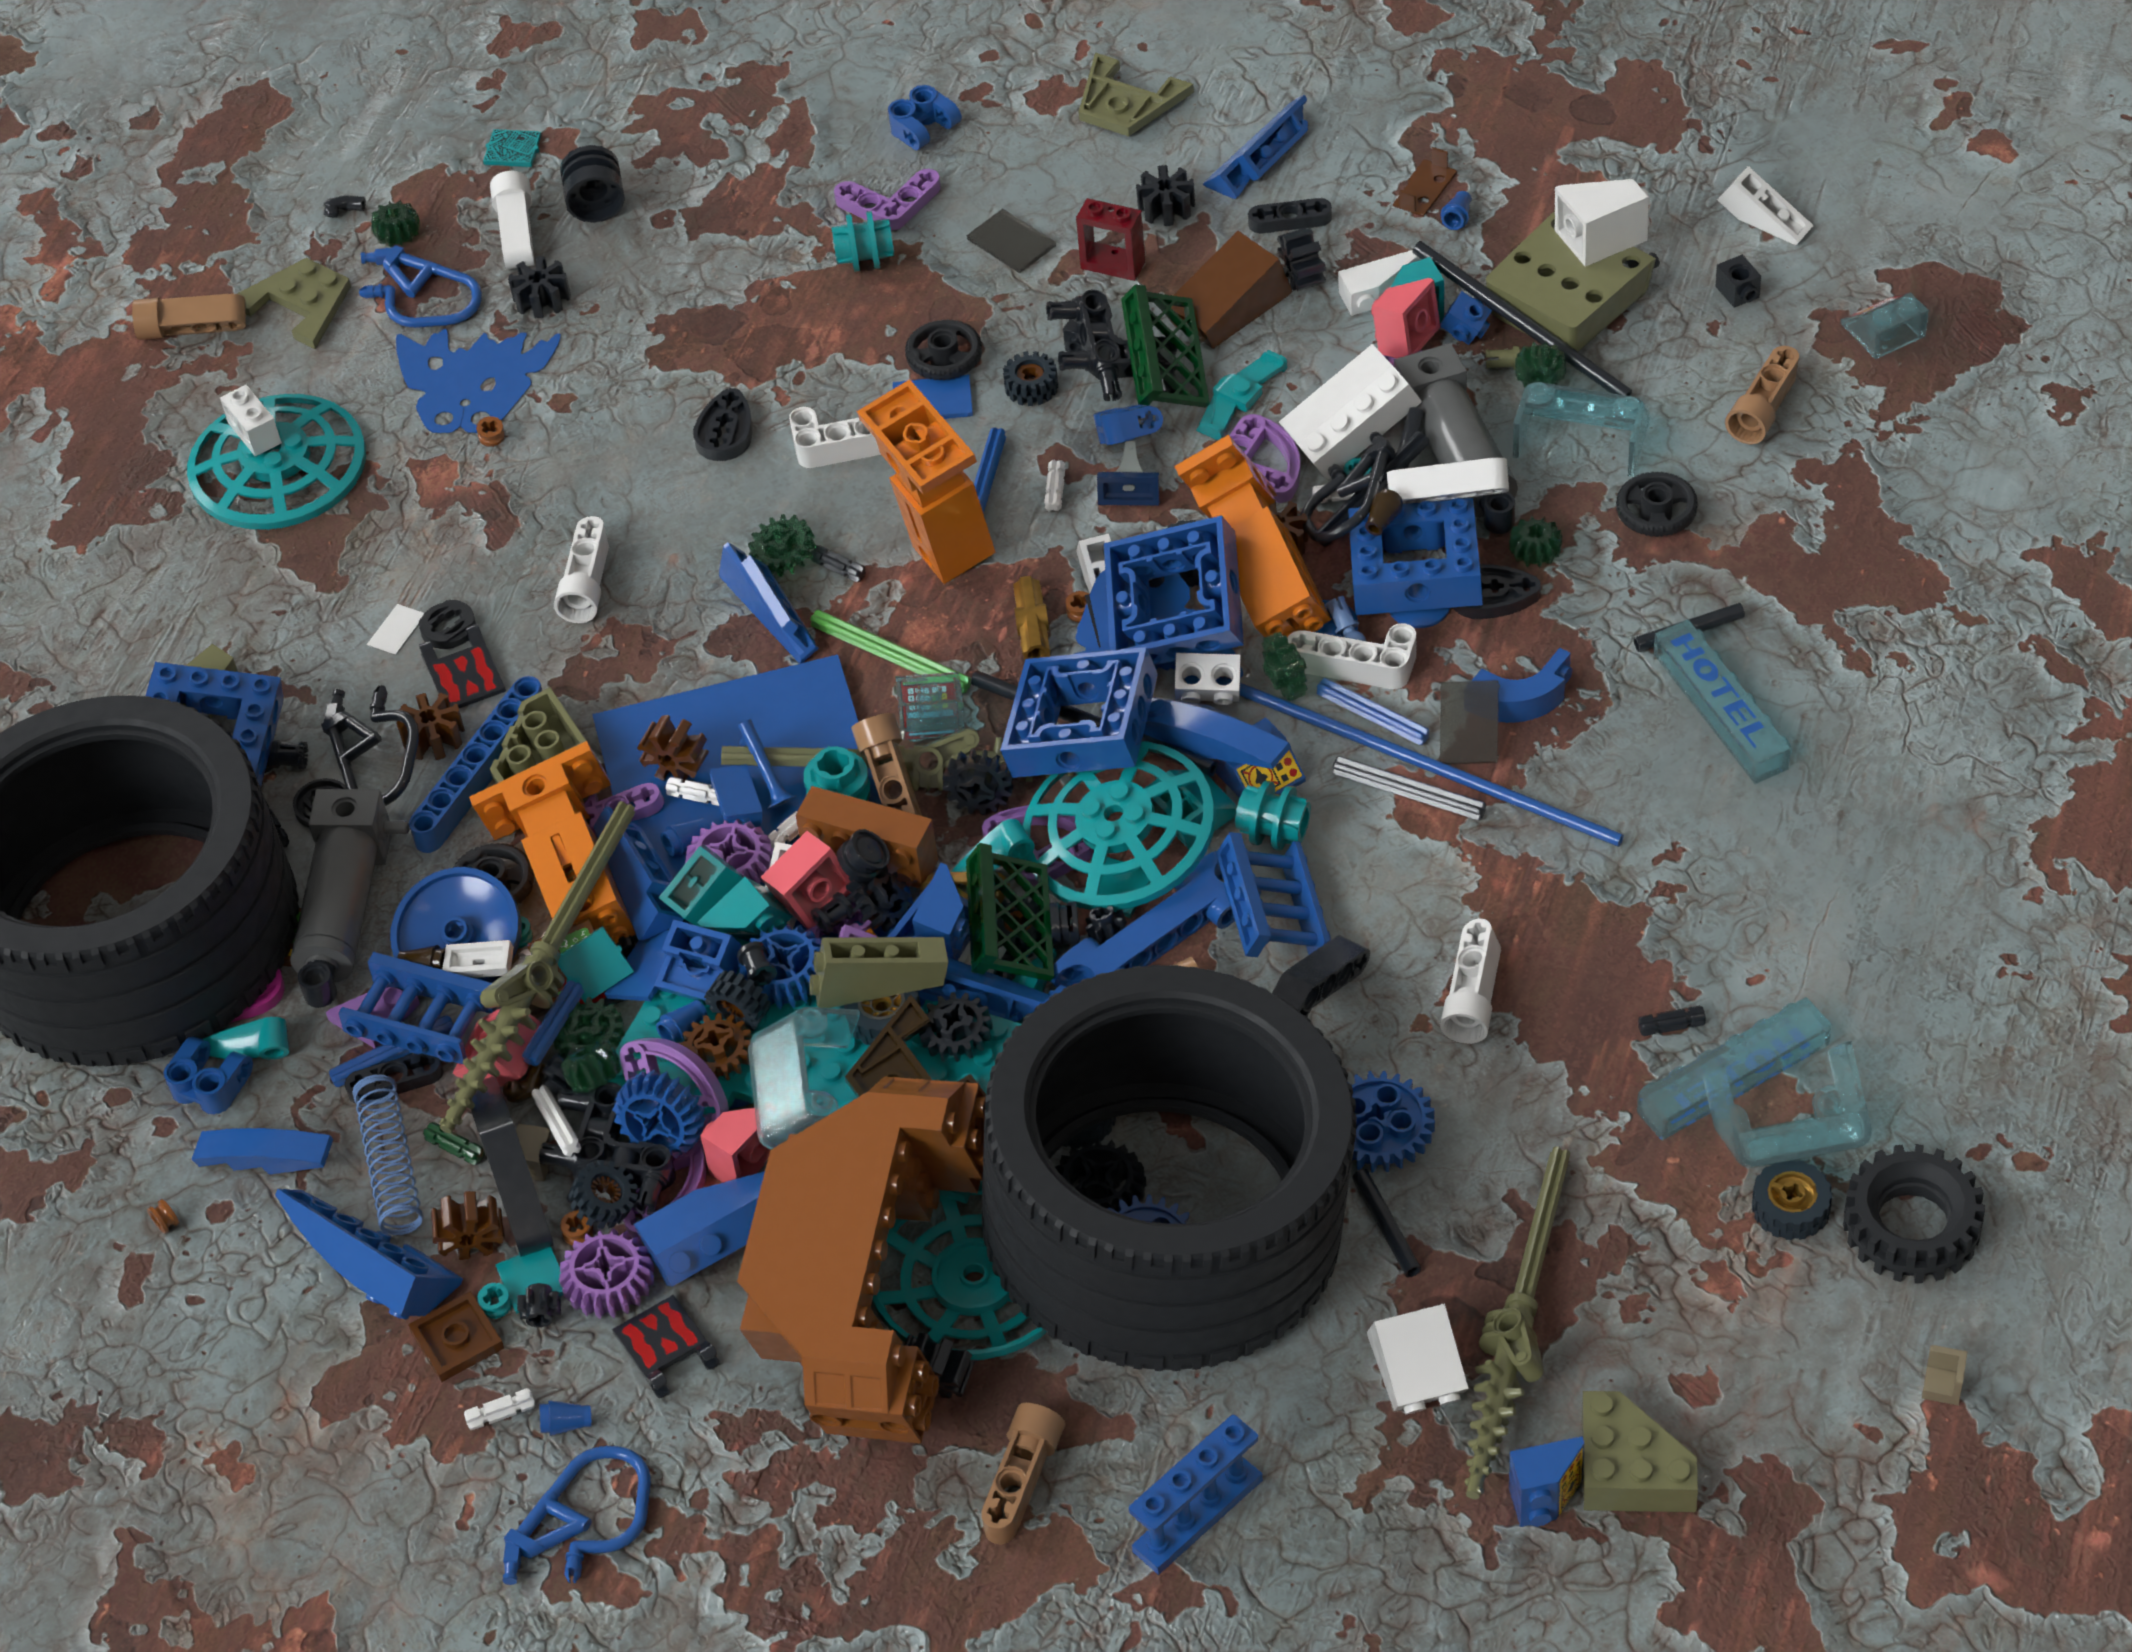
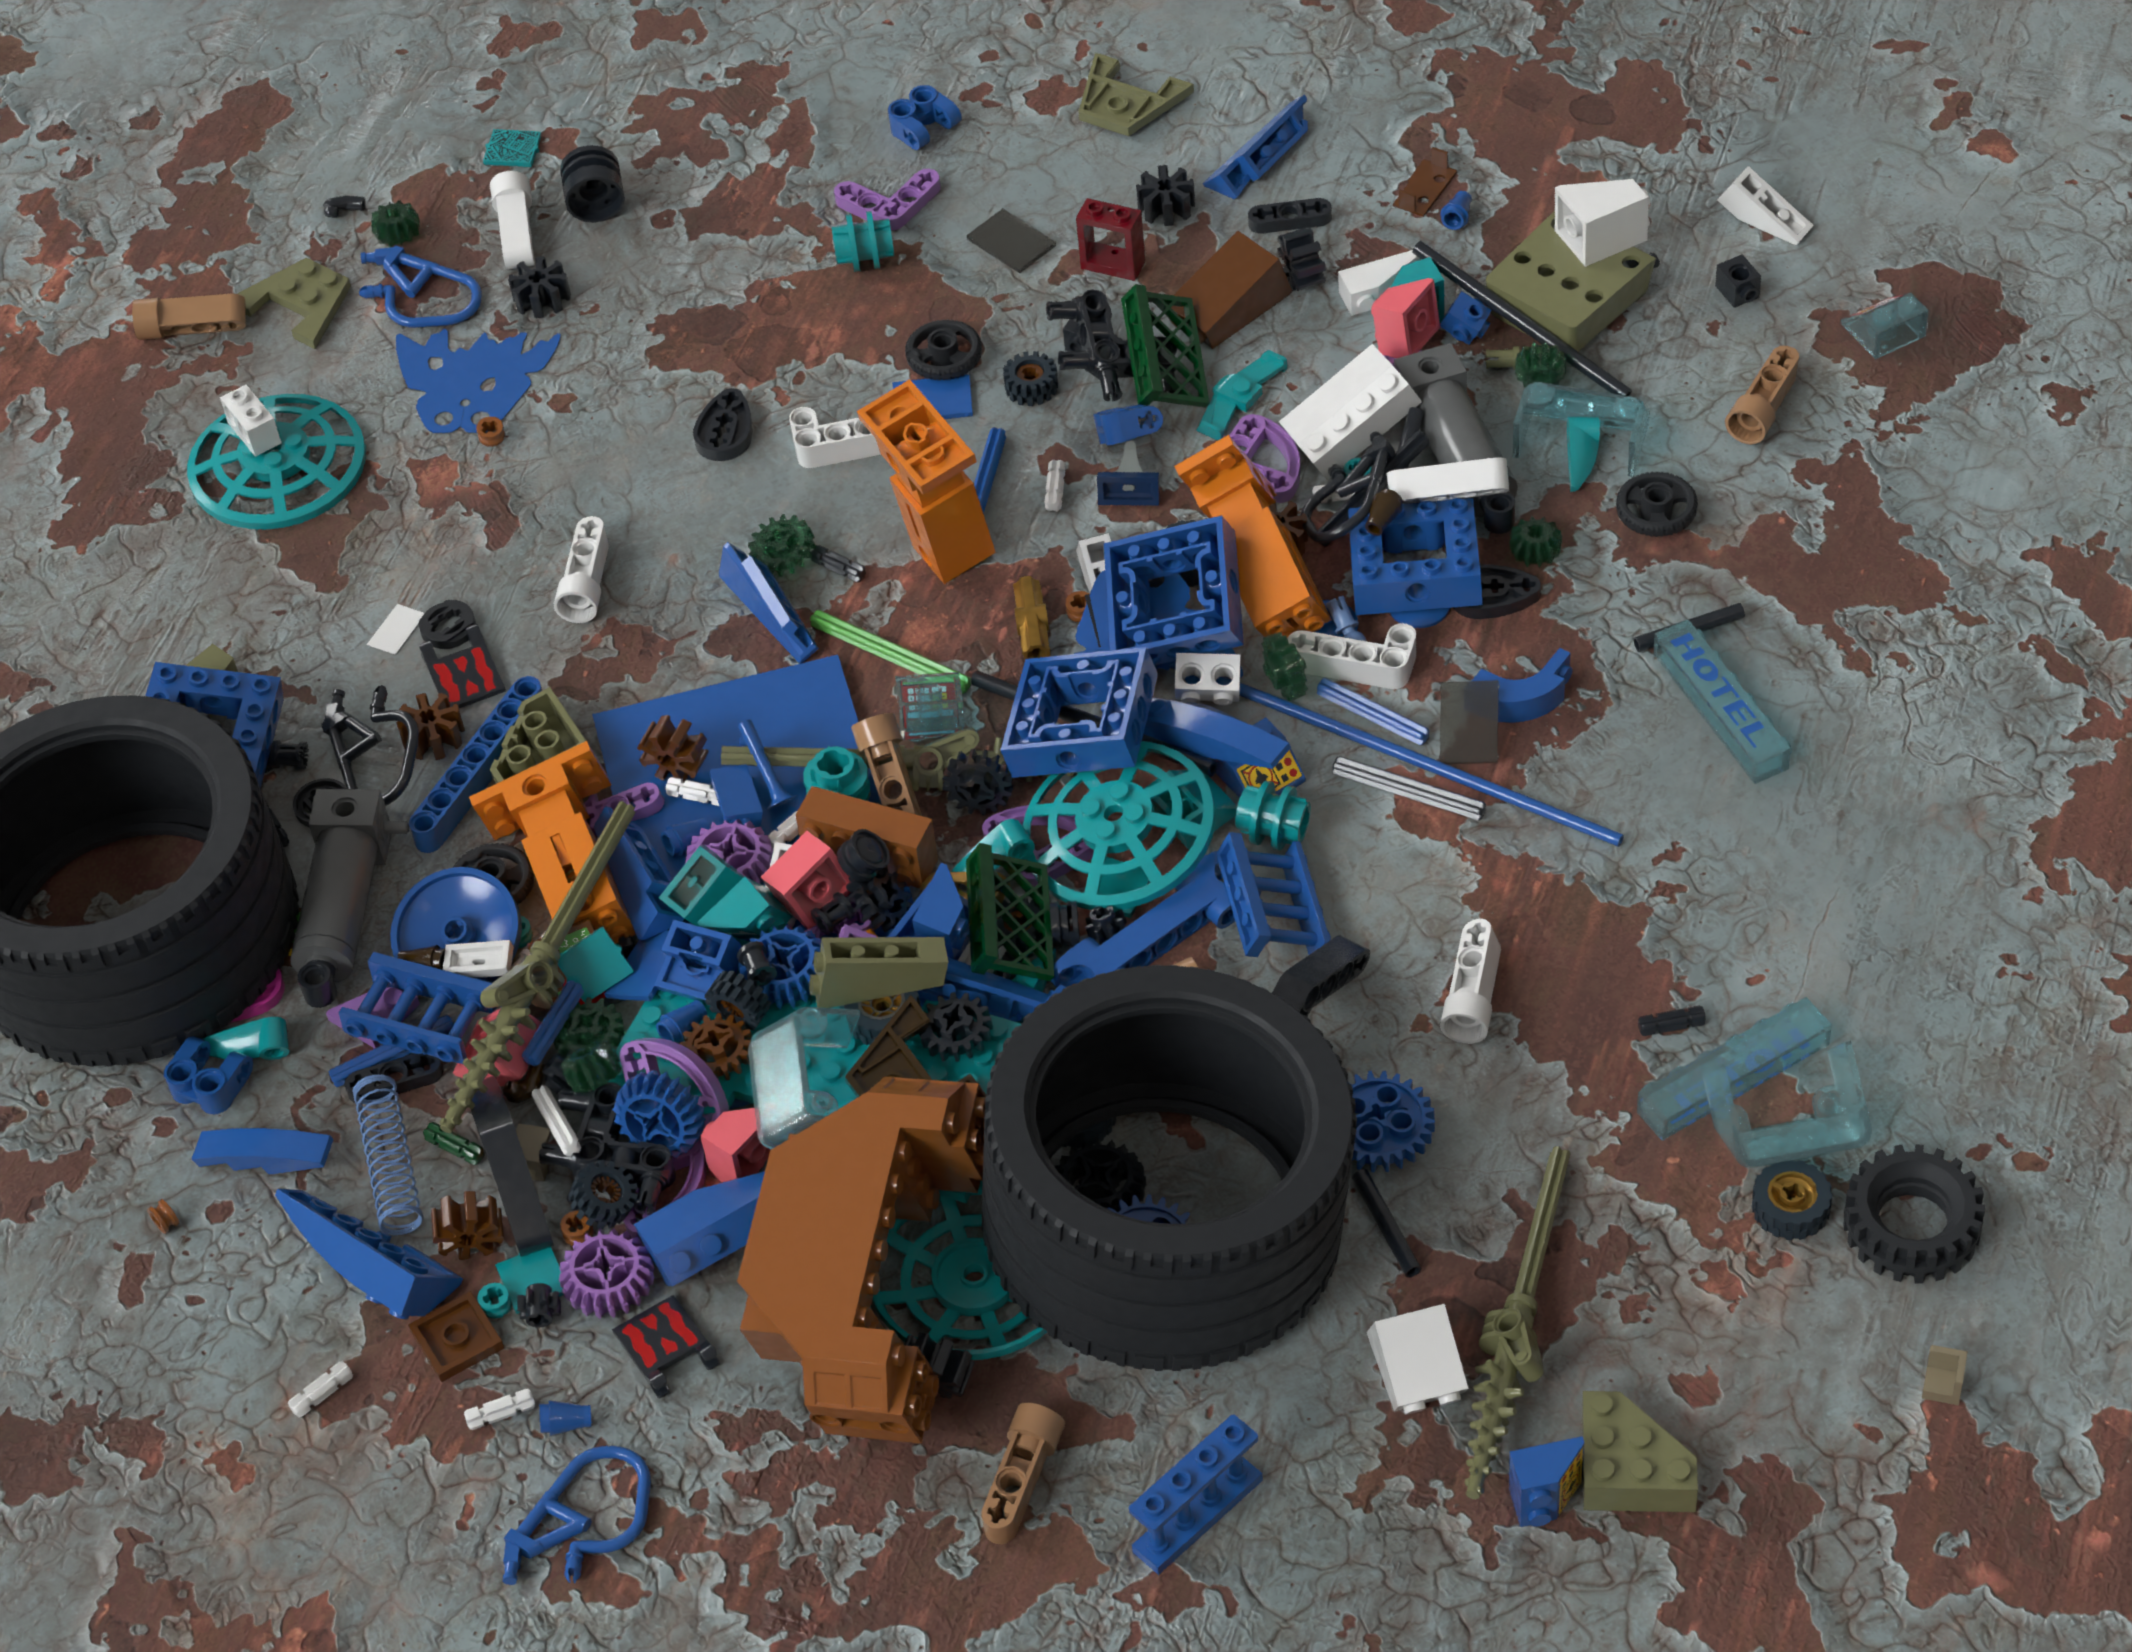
none -> white axle [288,1361,353,1417]
none -> teal piece [1567,417,1600,492]

